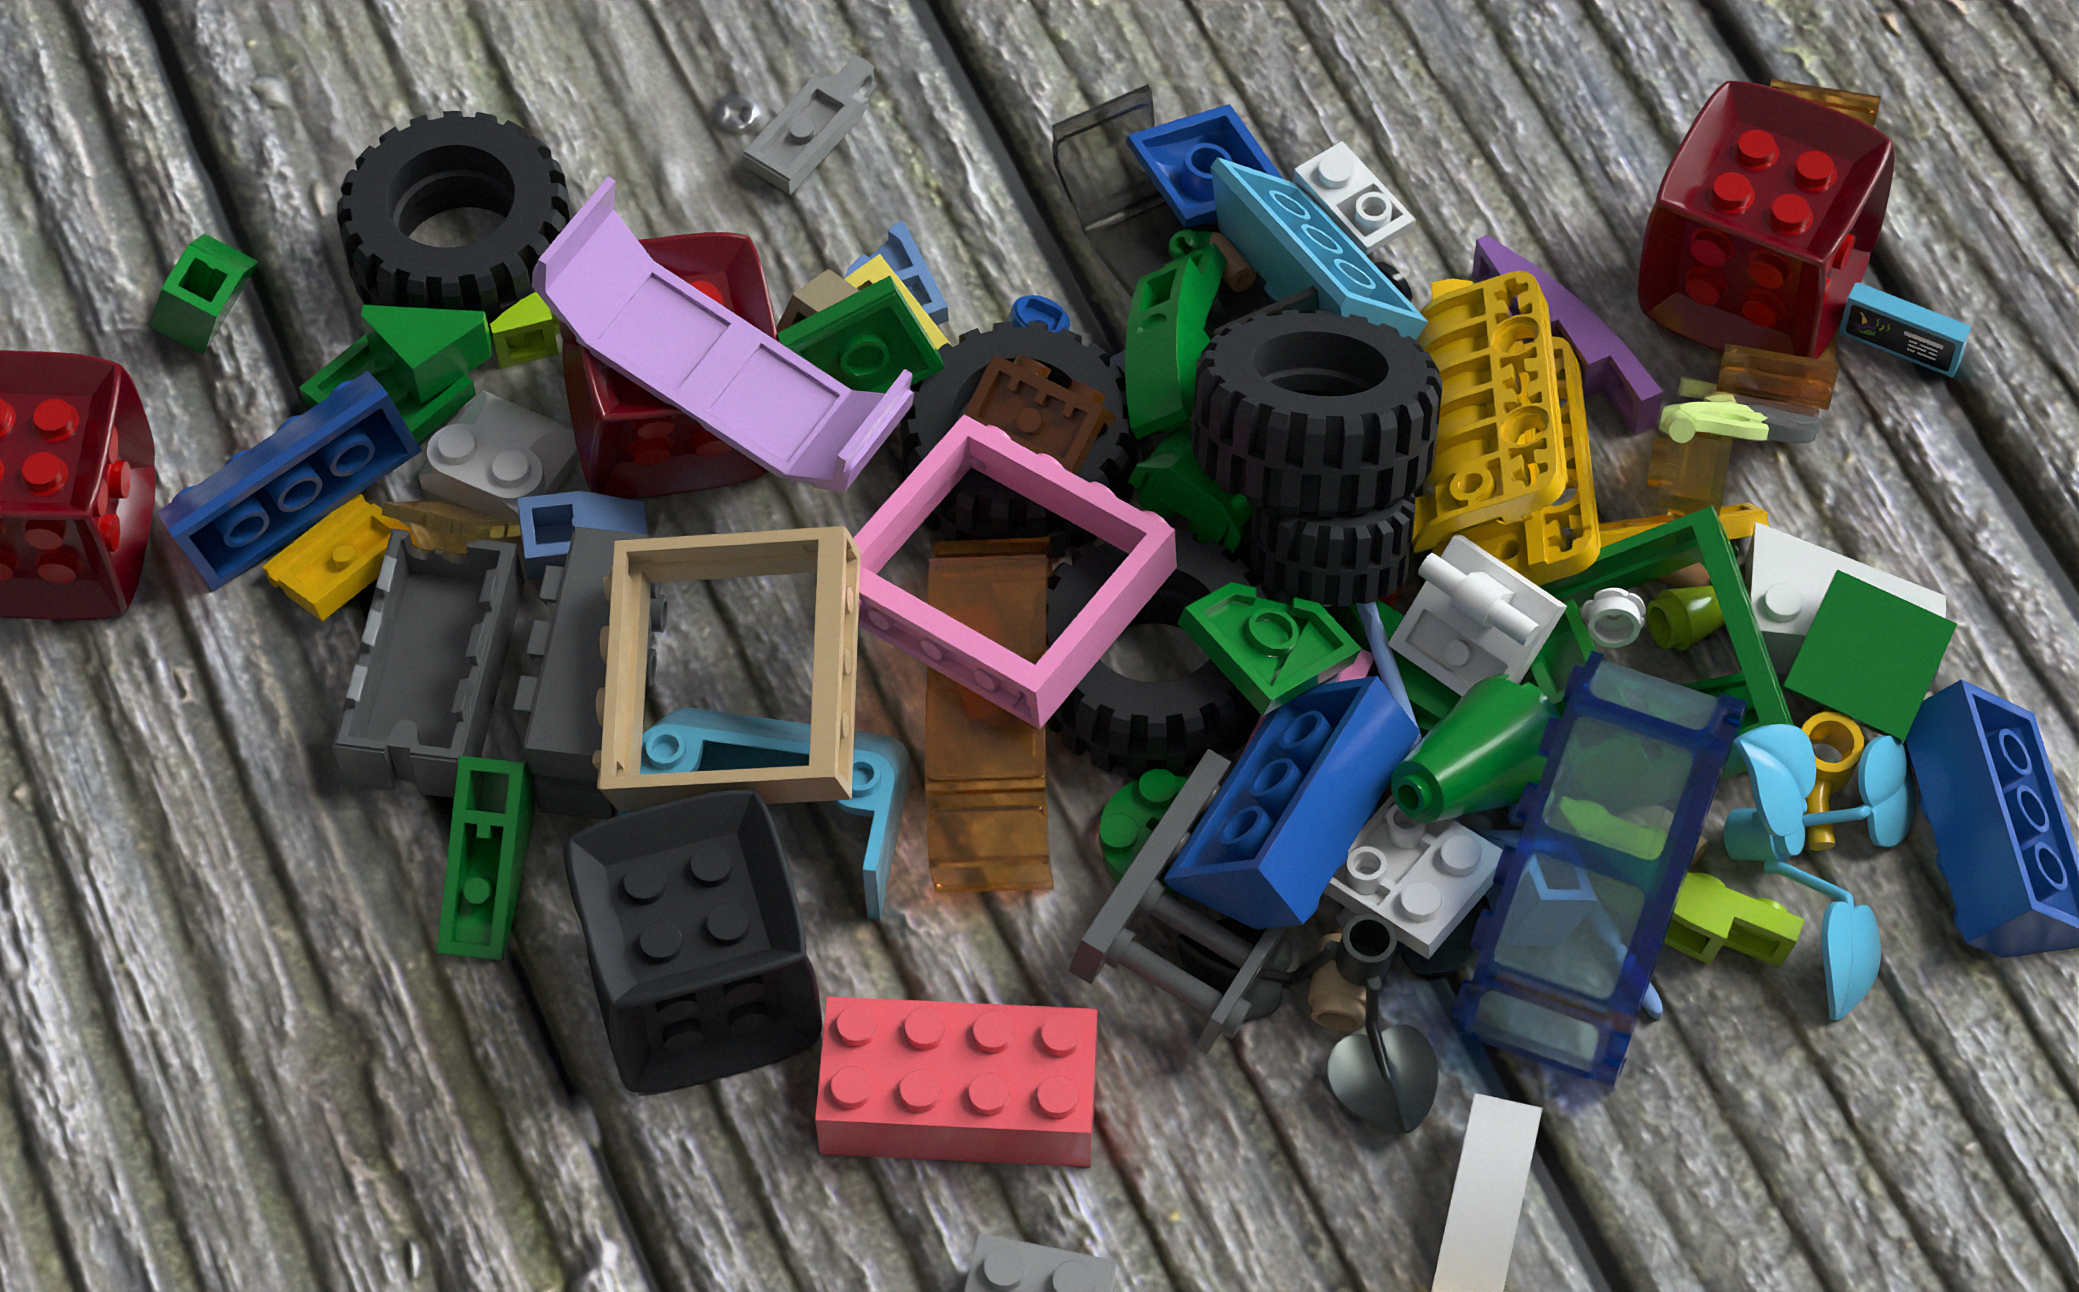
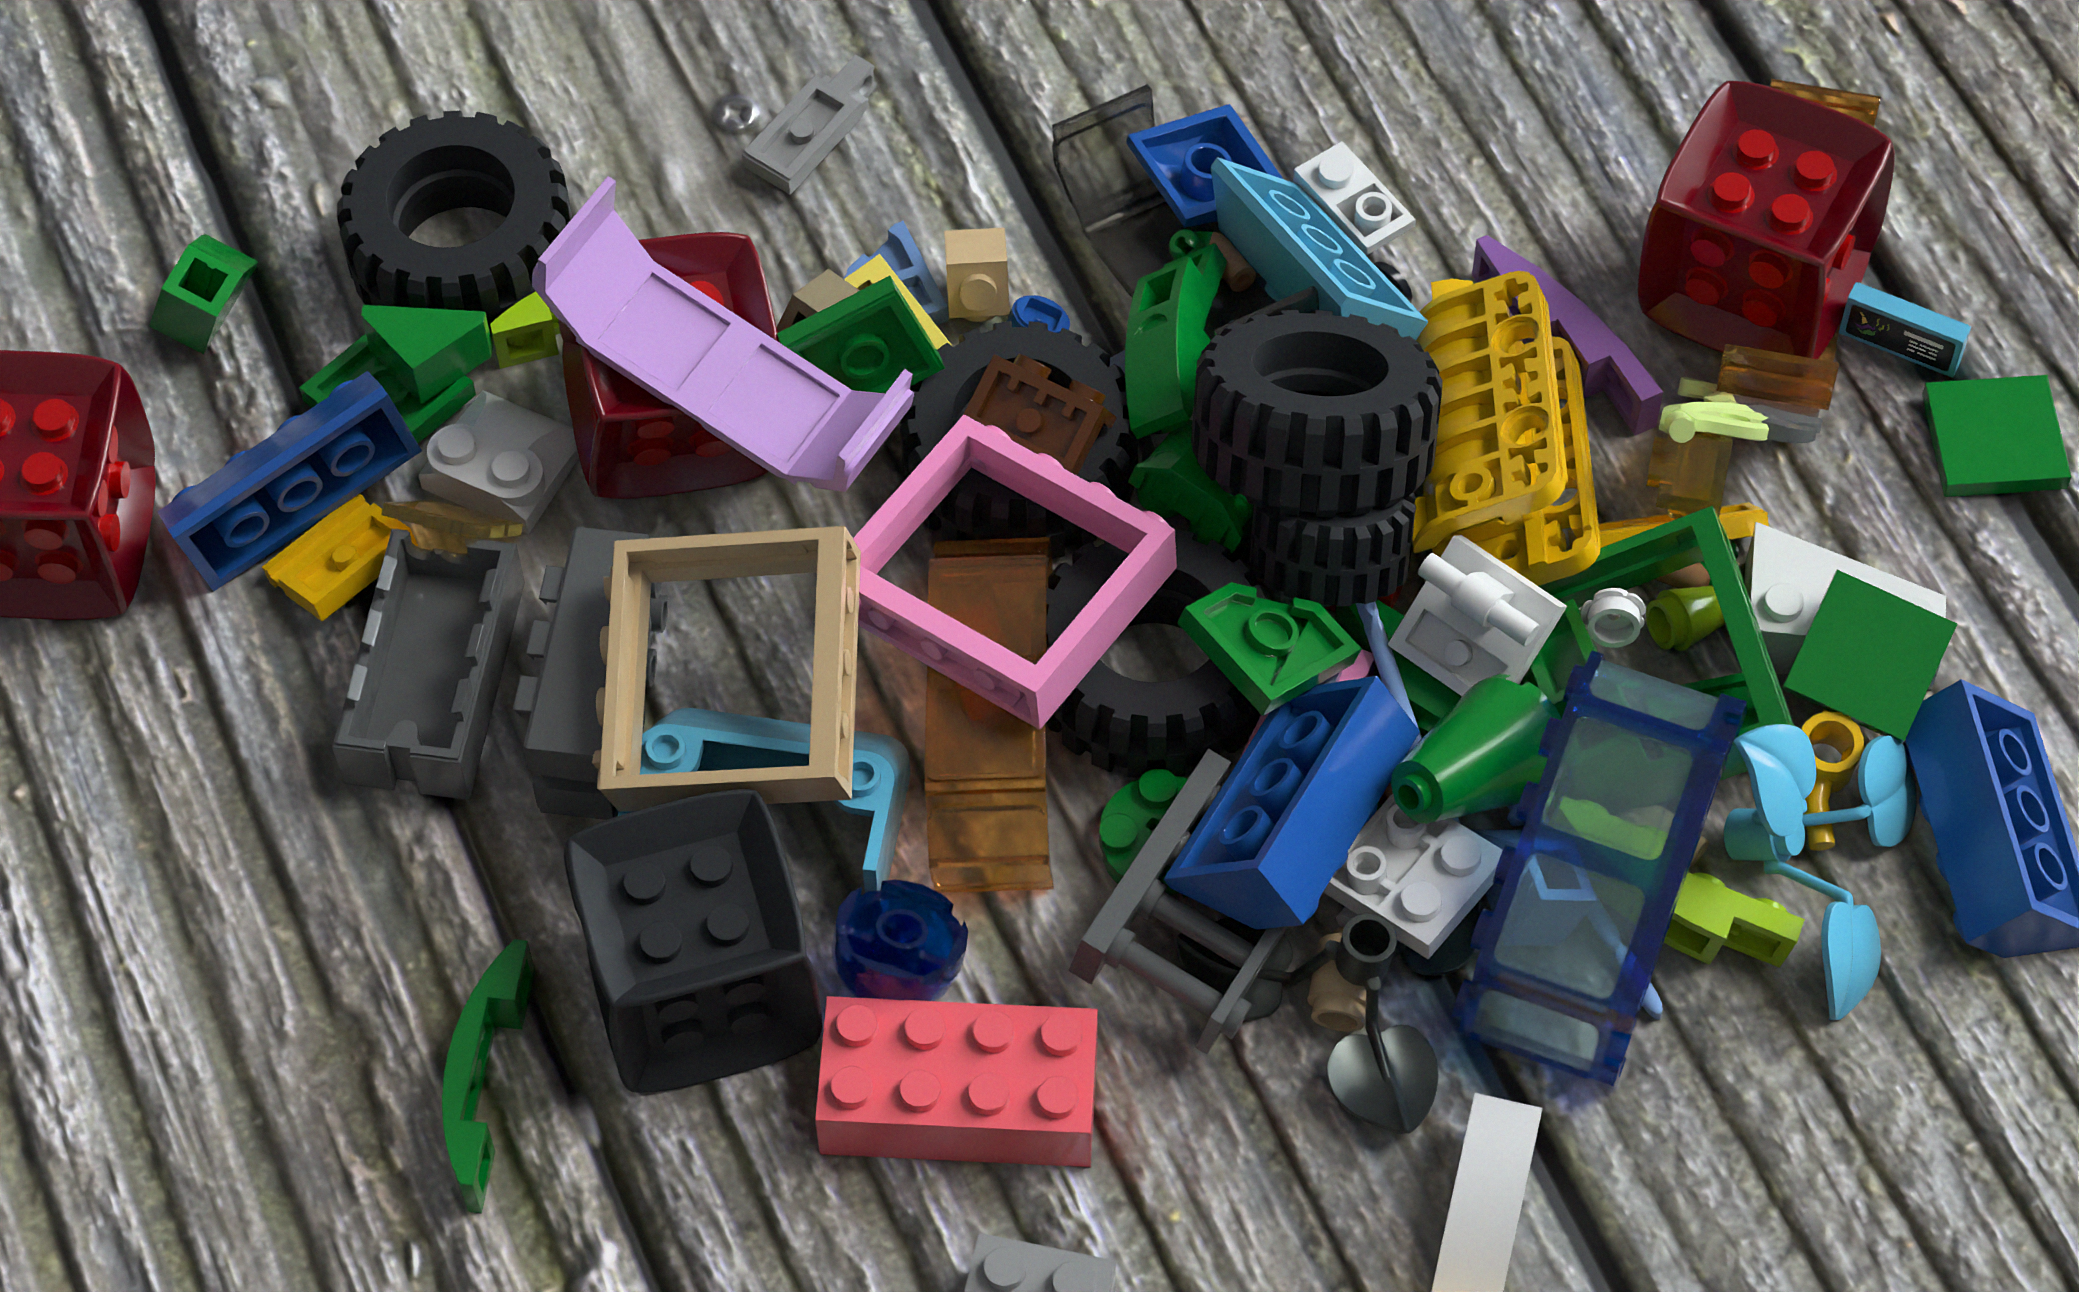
green slope [437,756,538,960] -> none
medium blue slope [517,491,648,580] -> none
none -> green slope [442,939,535,1213]
none -> clear blue cylinder [832,879,968,1001]
none -> tan brick [944,227,1010,322]
none -> green tile [1922,375,2072,497]

